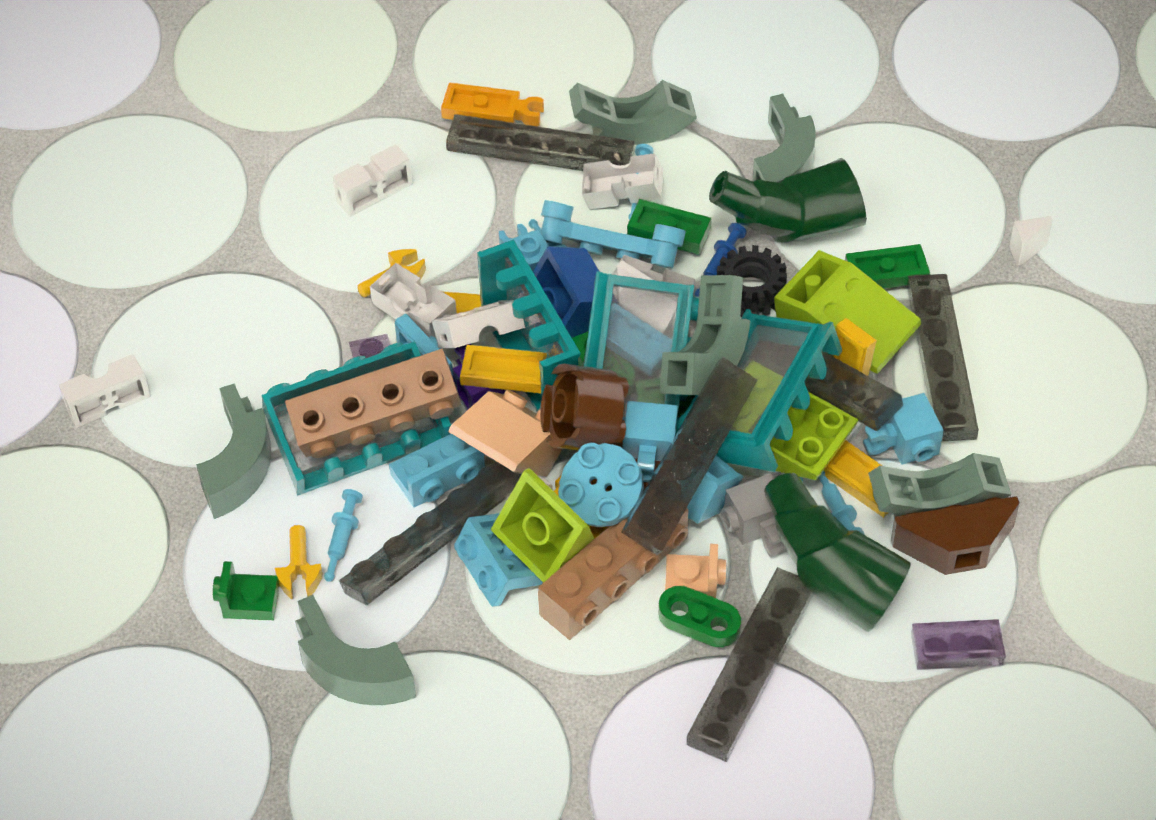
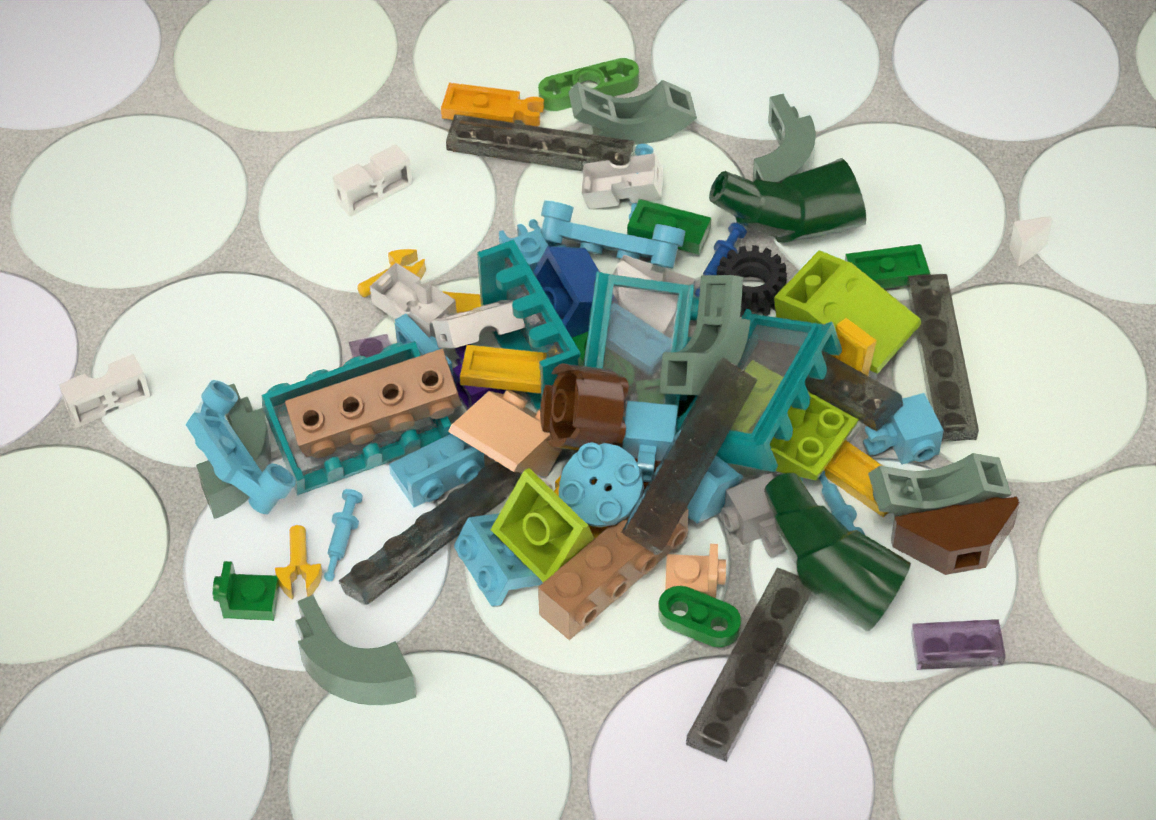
none -> medium azure plate [185,380,296,514]
none -> bright green beam [538,58,639,111]

